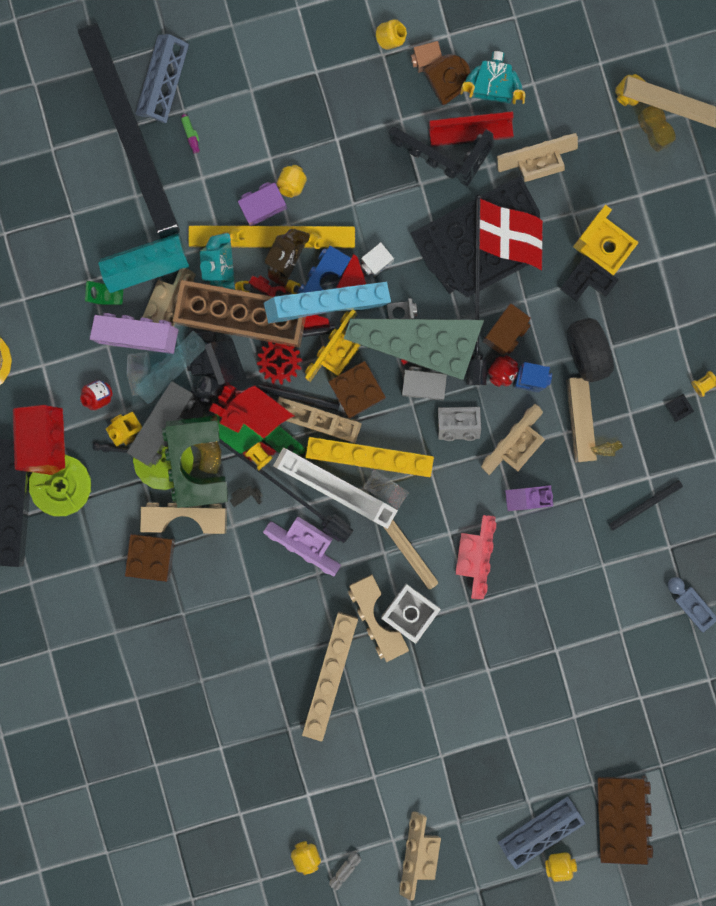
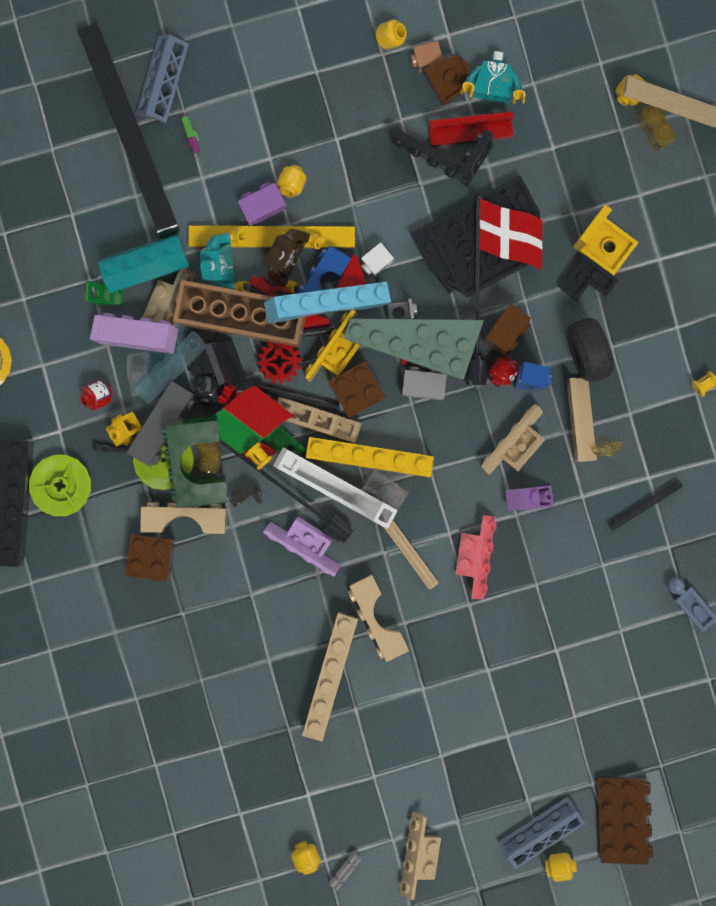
red slope [13,405,66,475] -> none
red plate [209,403,248,433] -> none
white brick [381,583,441,644] -> none
light grey bracket [438,407,481,441] -> none
tan bracket [496,133,578,182] -> none
black tile [664,394,694,422] -> none

